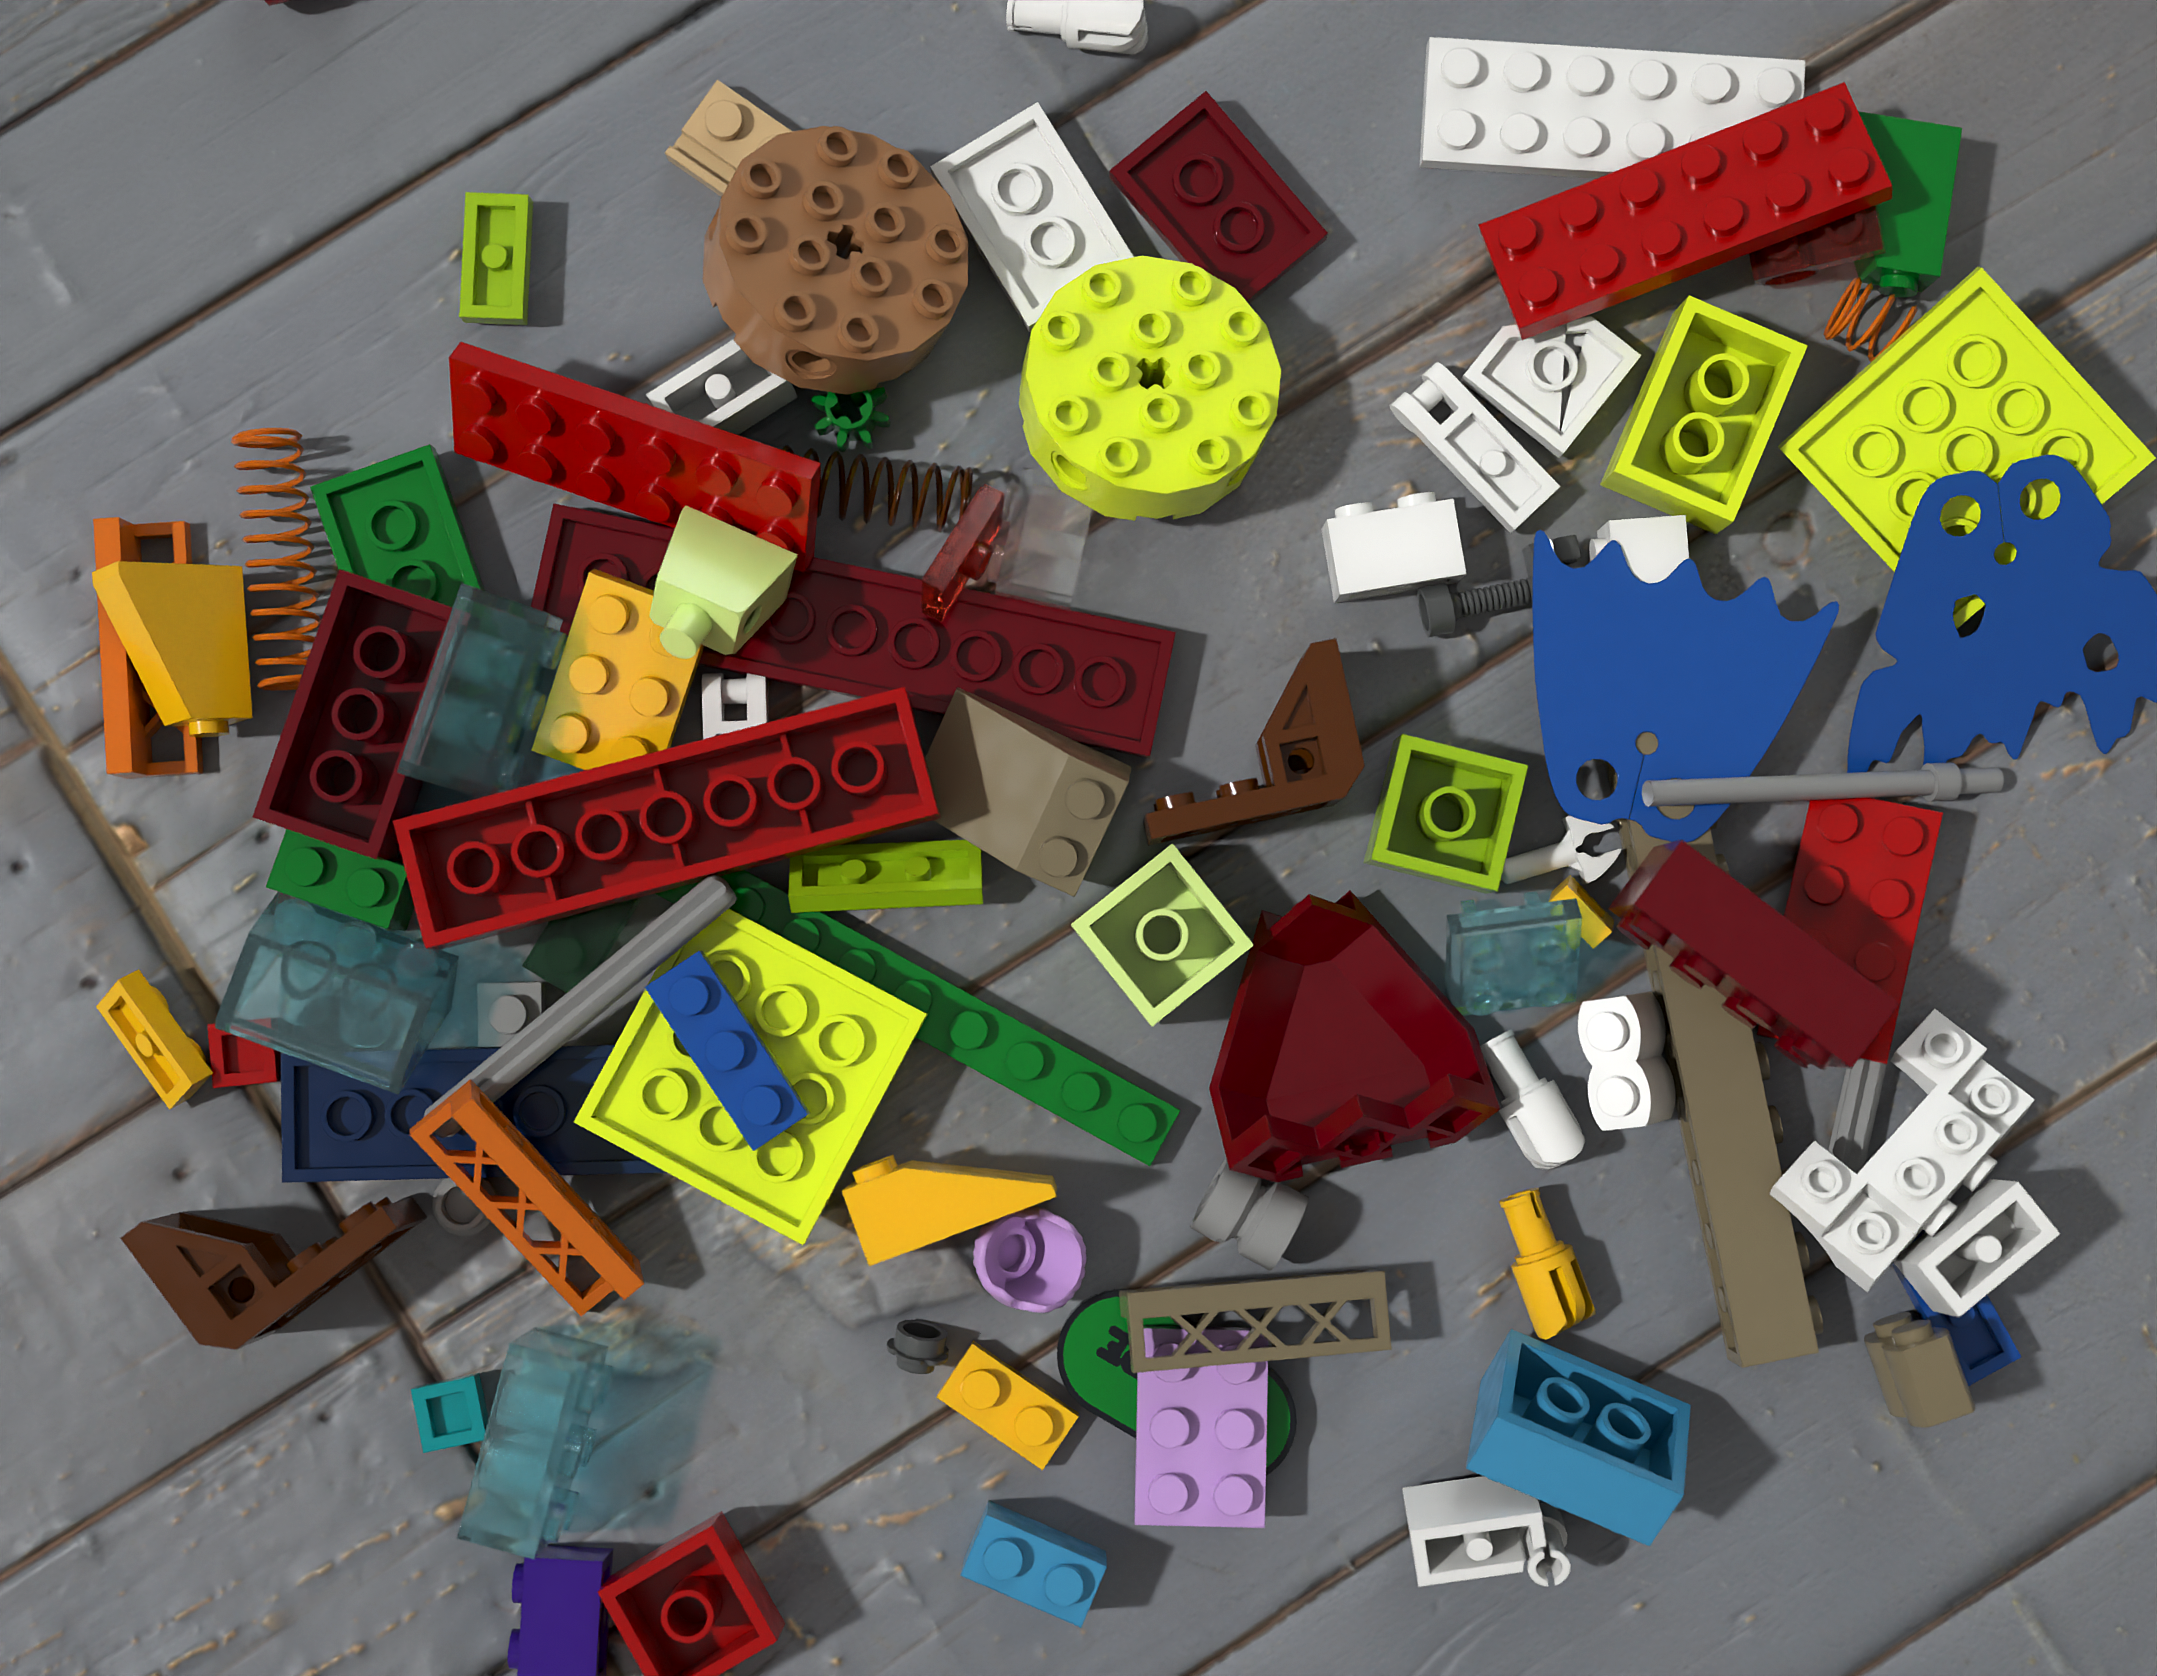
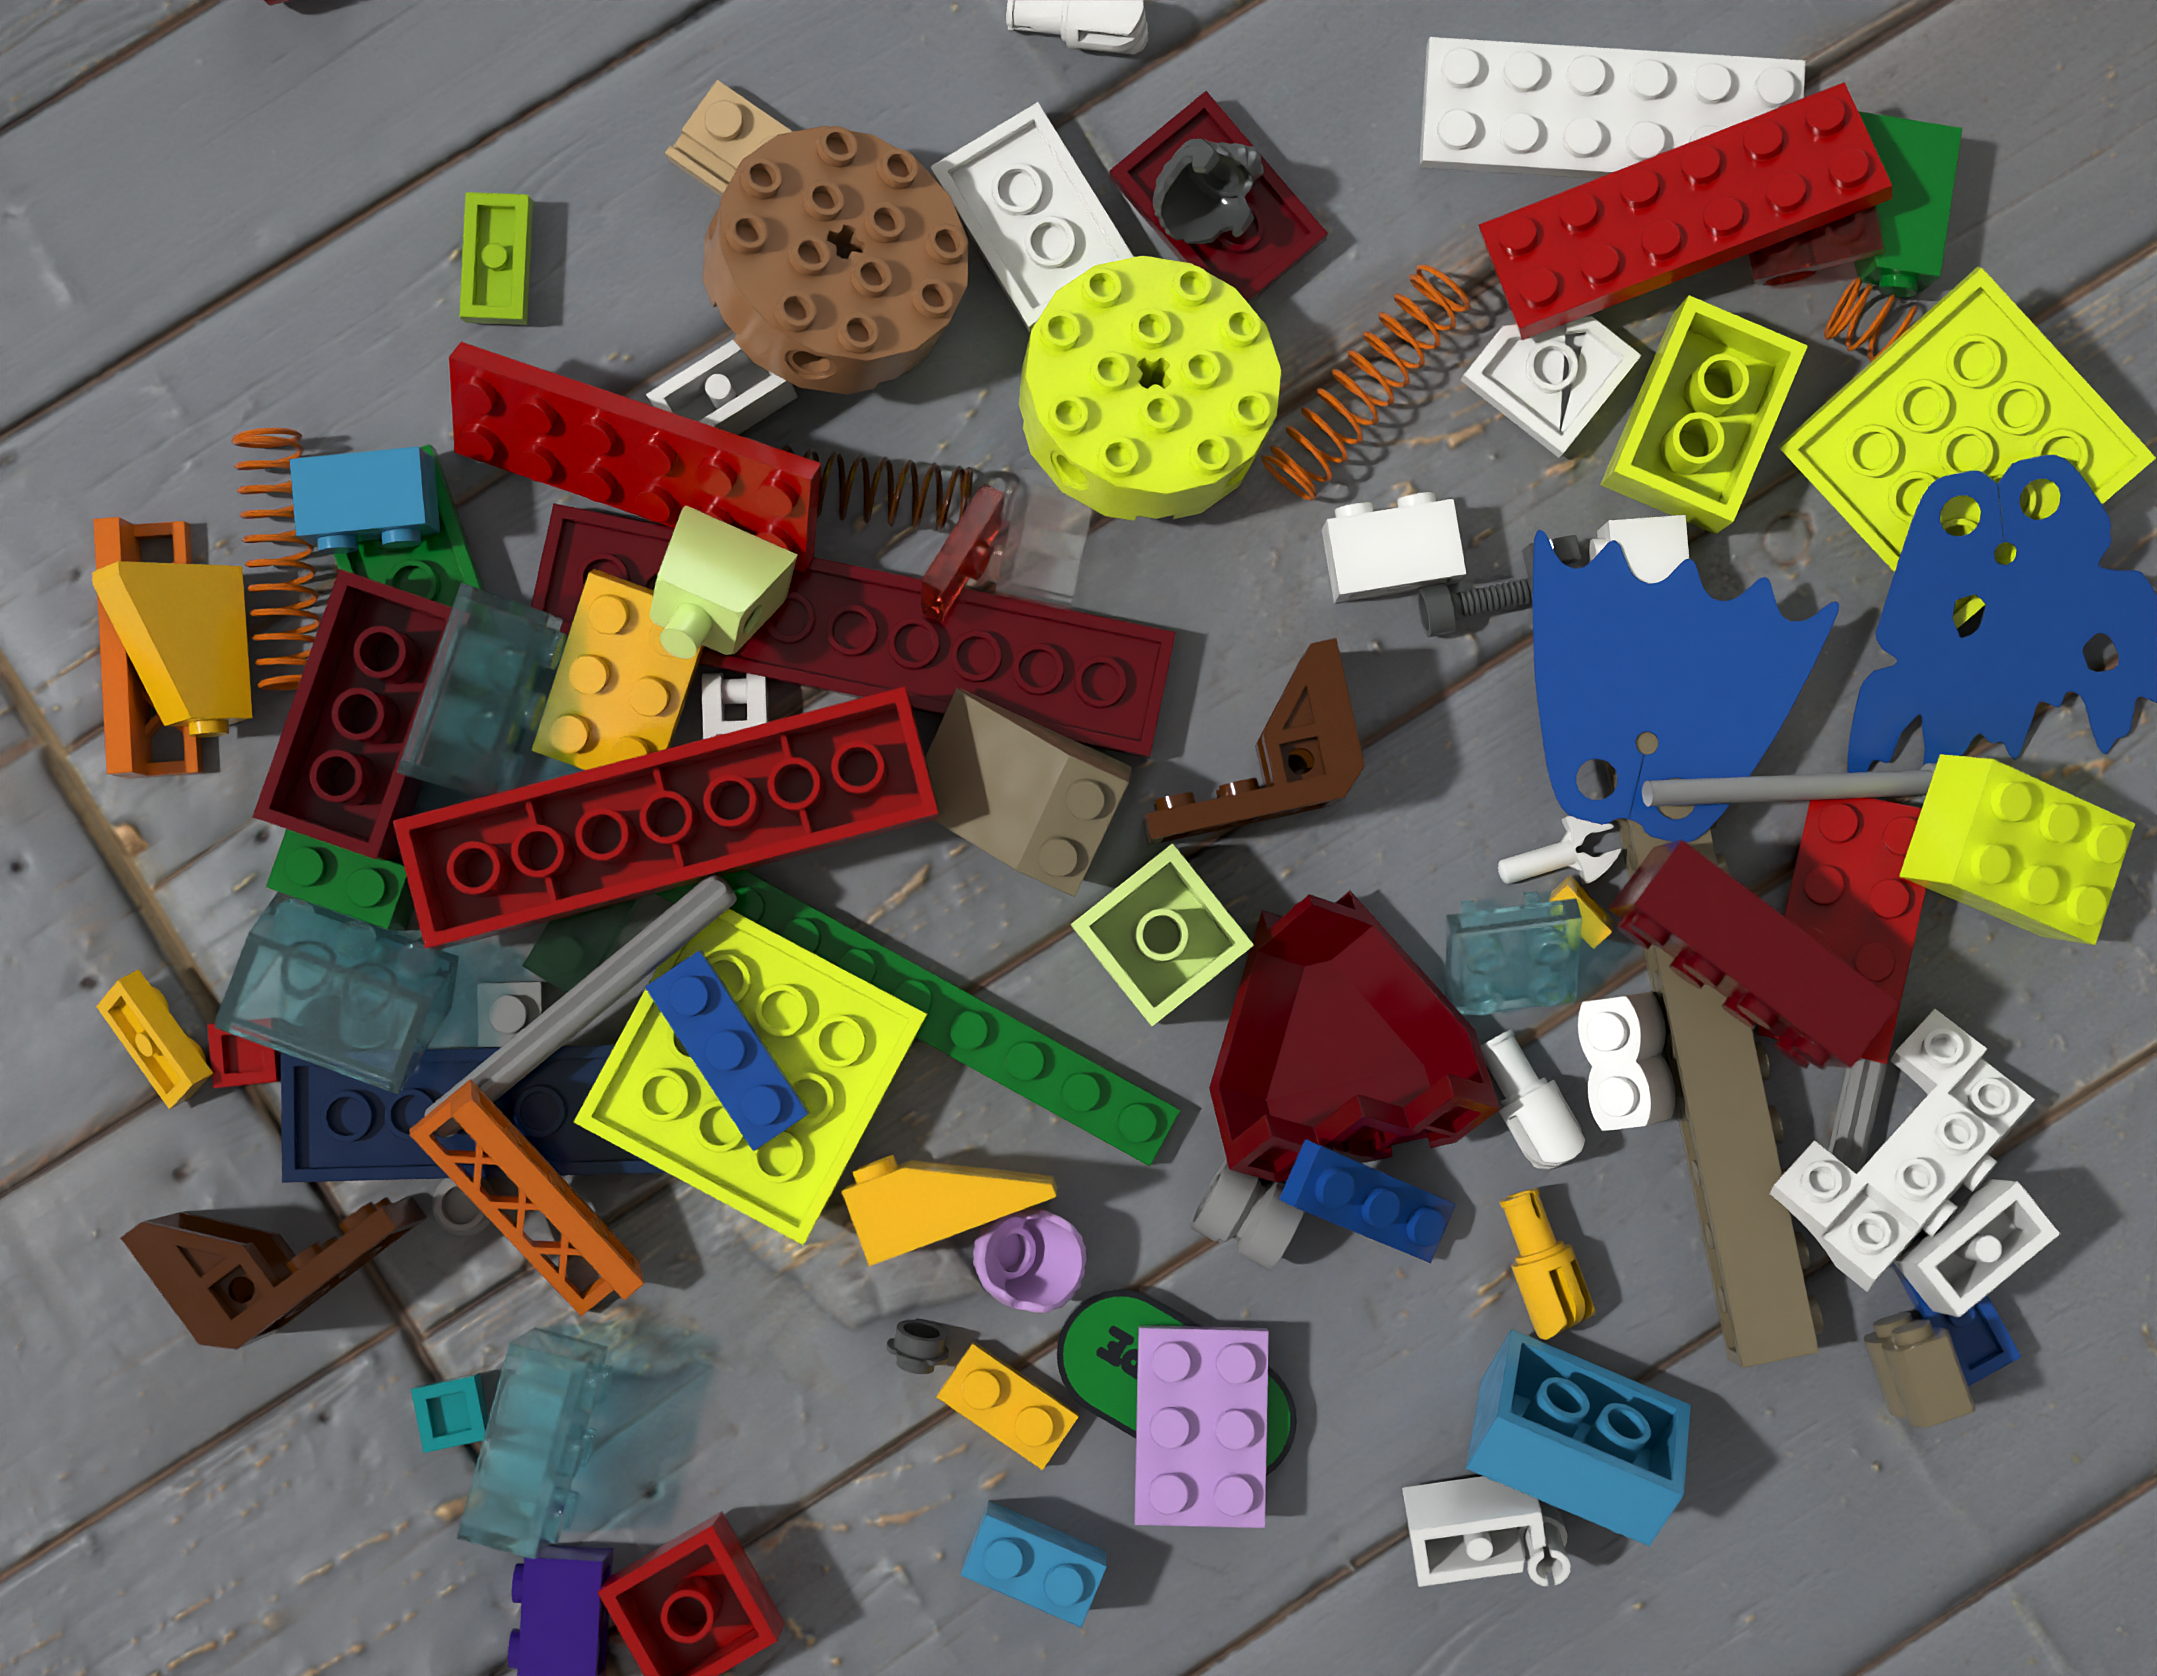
lime plate [788,839,983,913] -> none
green gear [811,387,891,452] -> none
dark tan fence [1119,1269,1392,1373] -> none
lime brick [1363,734,1528,894] -> none
white plate [1390,362,1560,534] -> none
none -> dark azure brick [290,446,441,554]
none -> dark grey hair [1153,138,1264,244]
none -> orange piece [1261,265,1471,501]
none -> blue plate [1279,1139,1456,1263]
none -> neon yellow brick [1899,754,2135,946]

